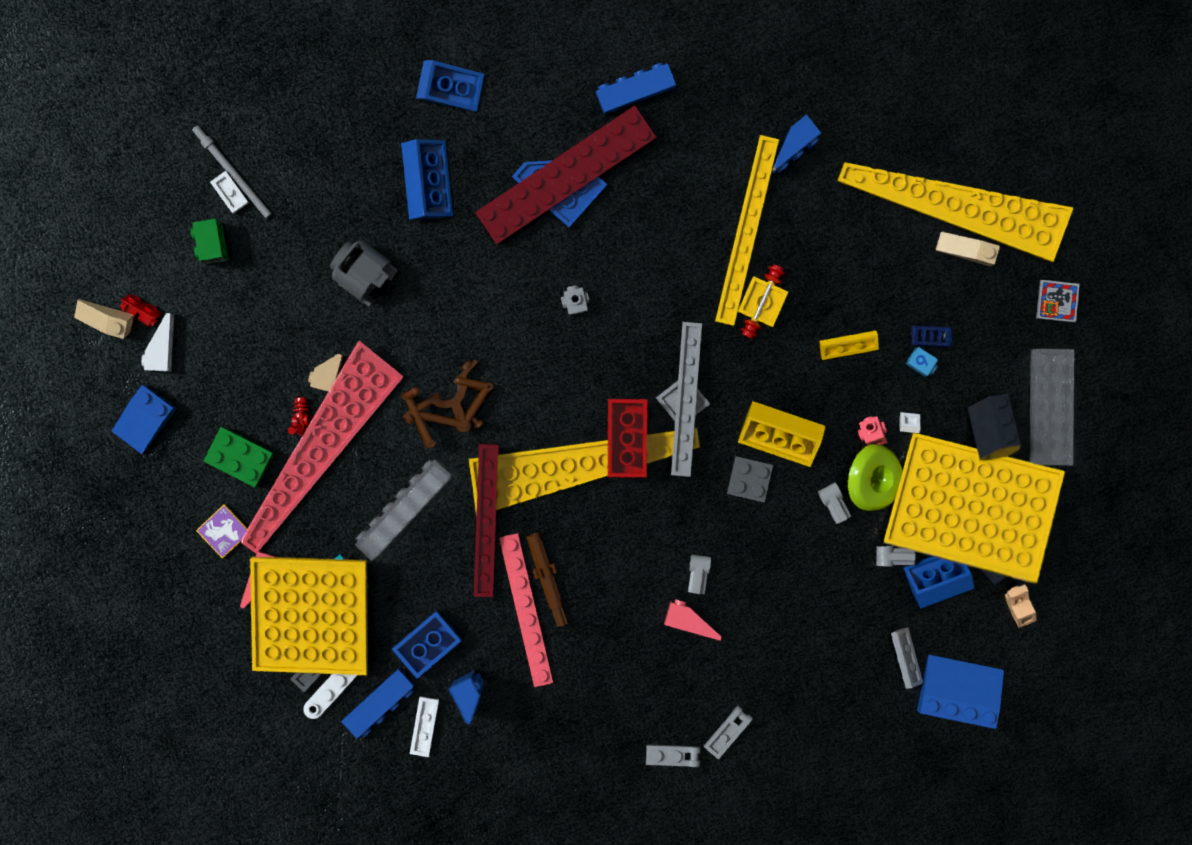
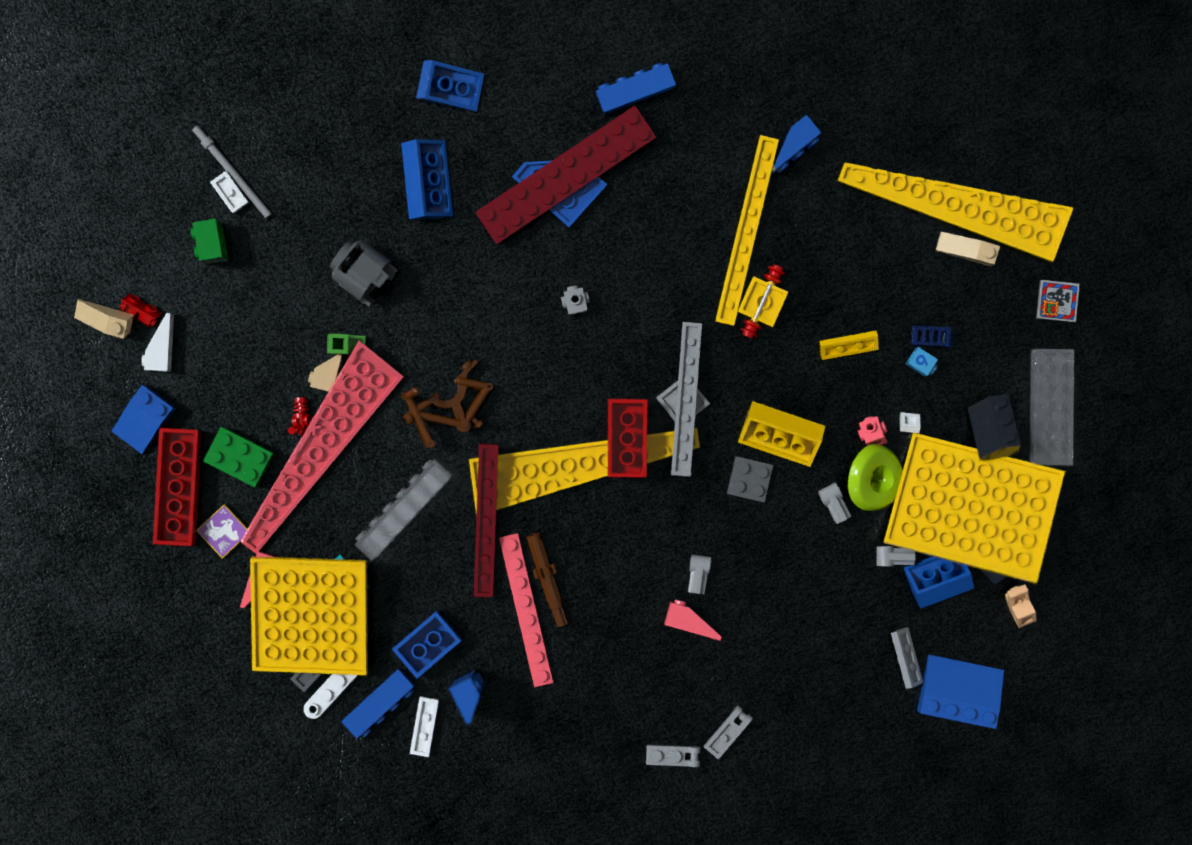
none -> red brick [153,428,202,546]
none -> bright green brick [327,334,365,355]

